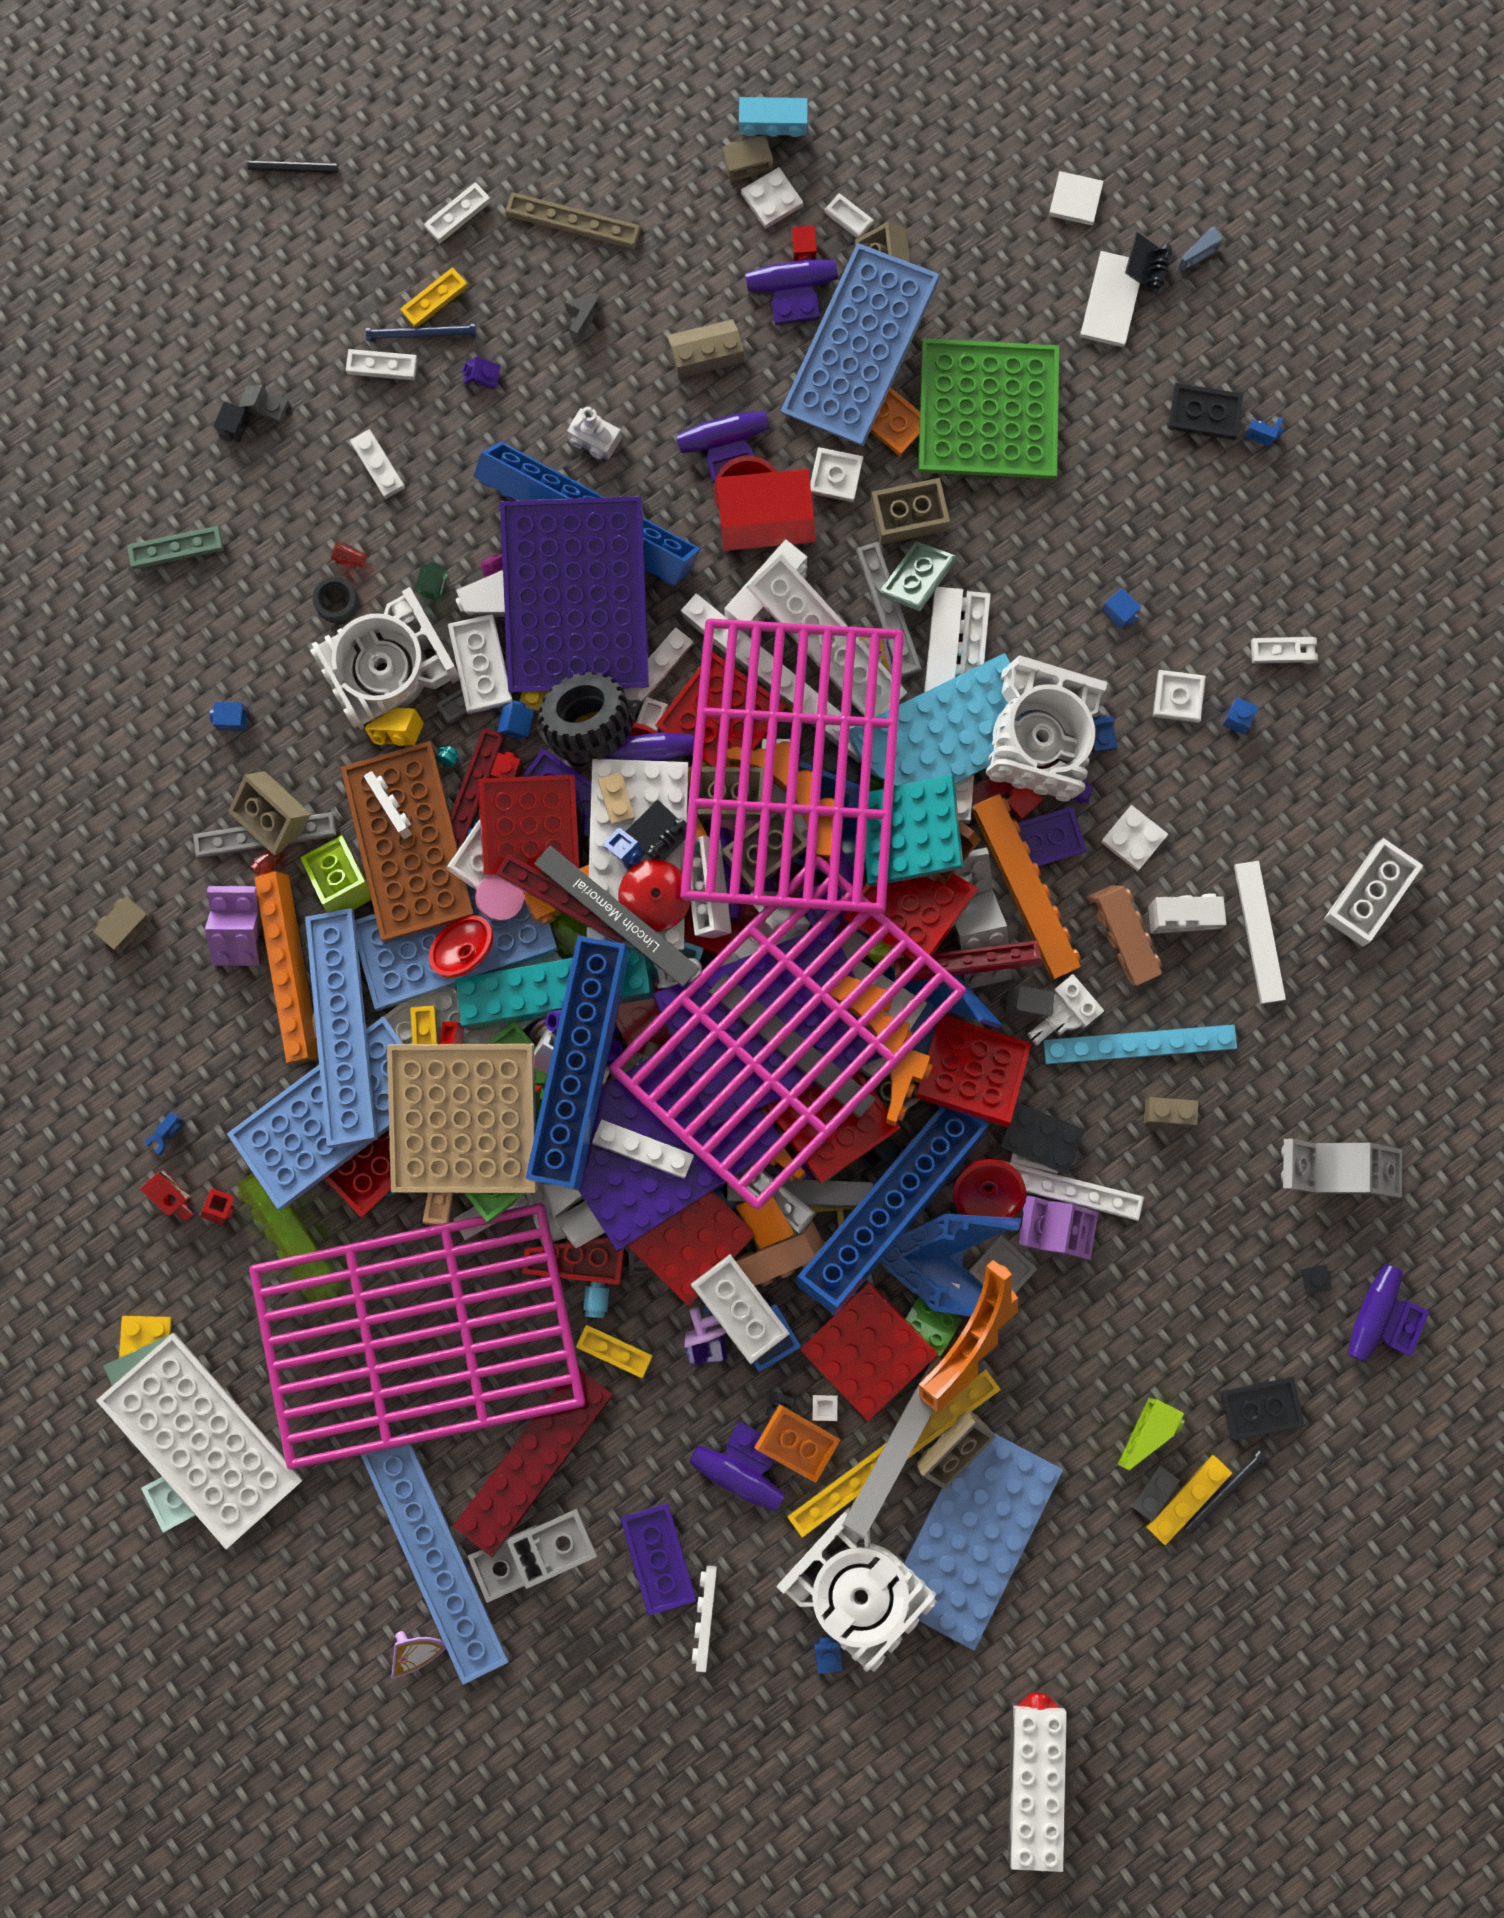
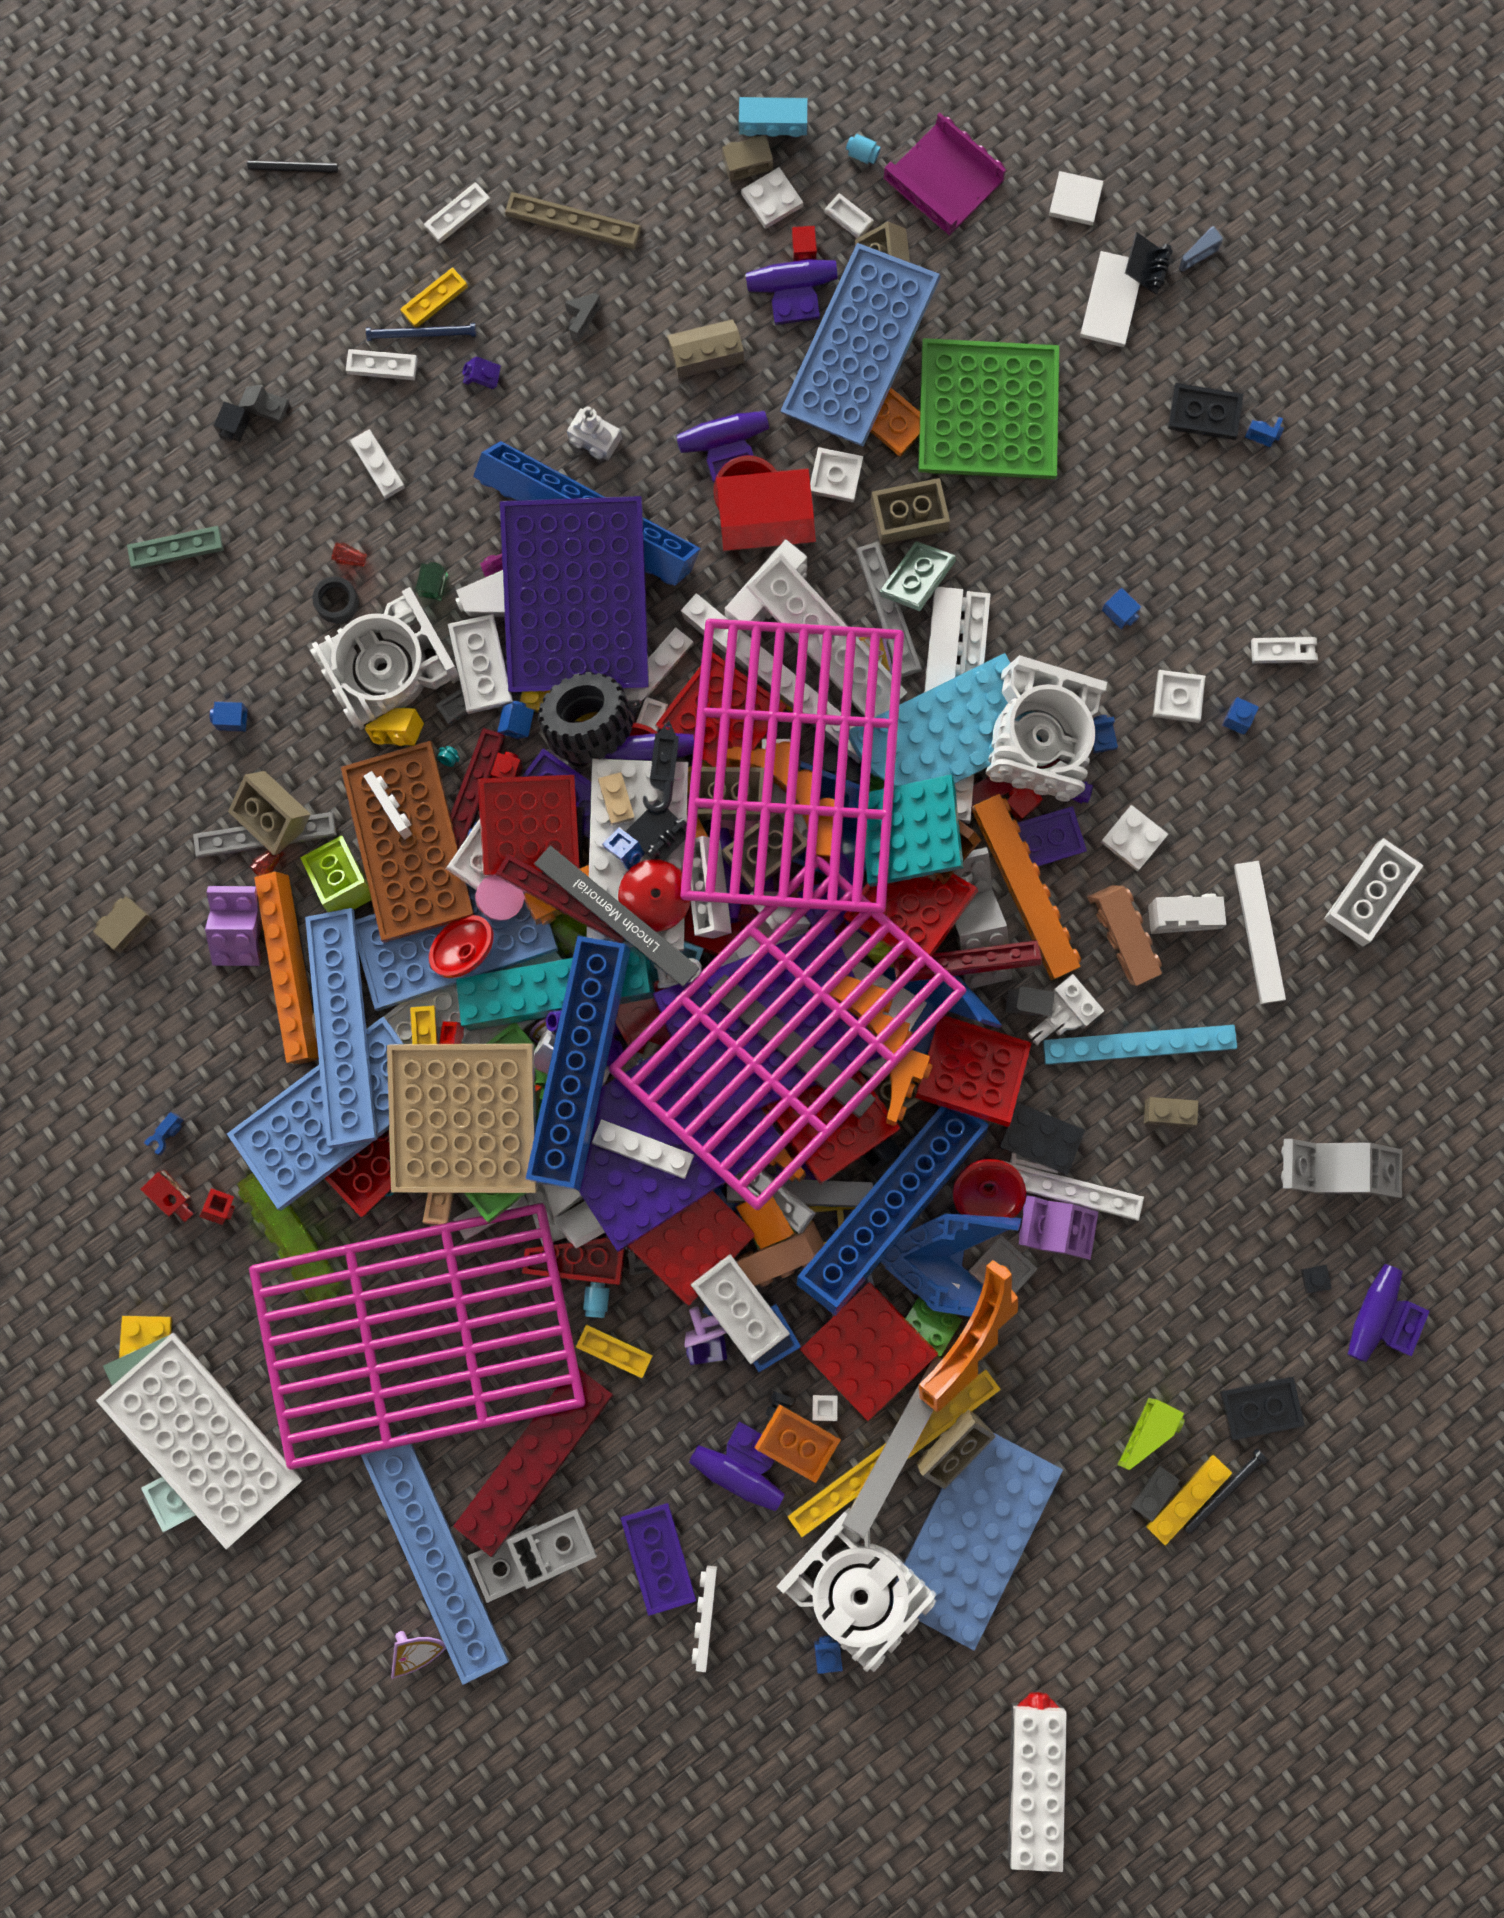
none -> black plate [643,721,679,813]
none -> medium azure brick [846,134,881,164]
none -> magenta panel [883,112,1006,236]

